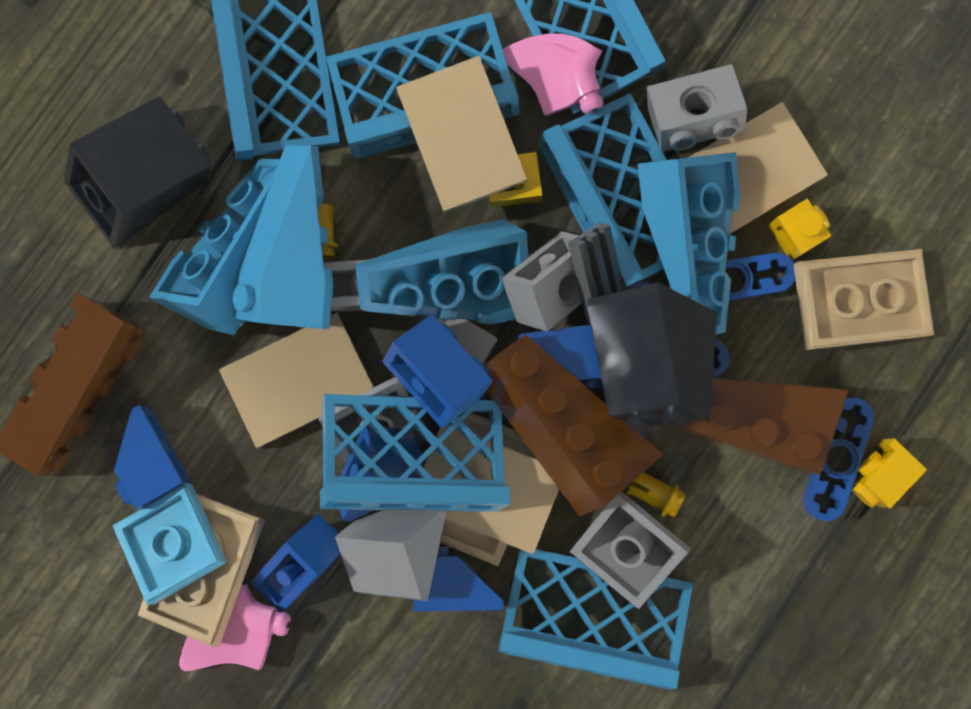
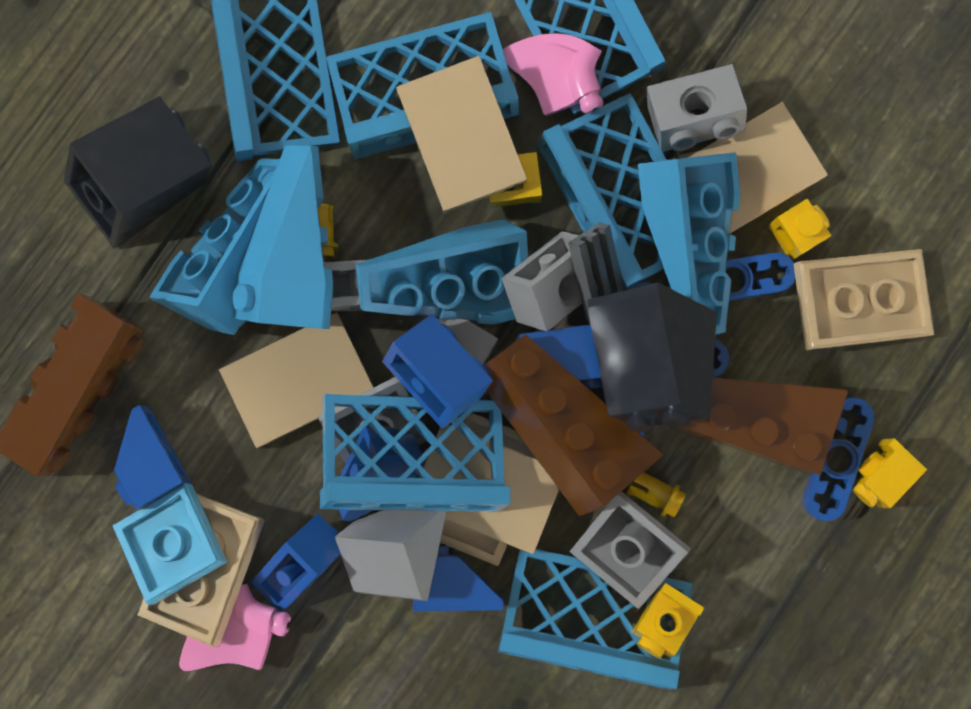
none -> yellow brick [631,583,704,659]

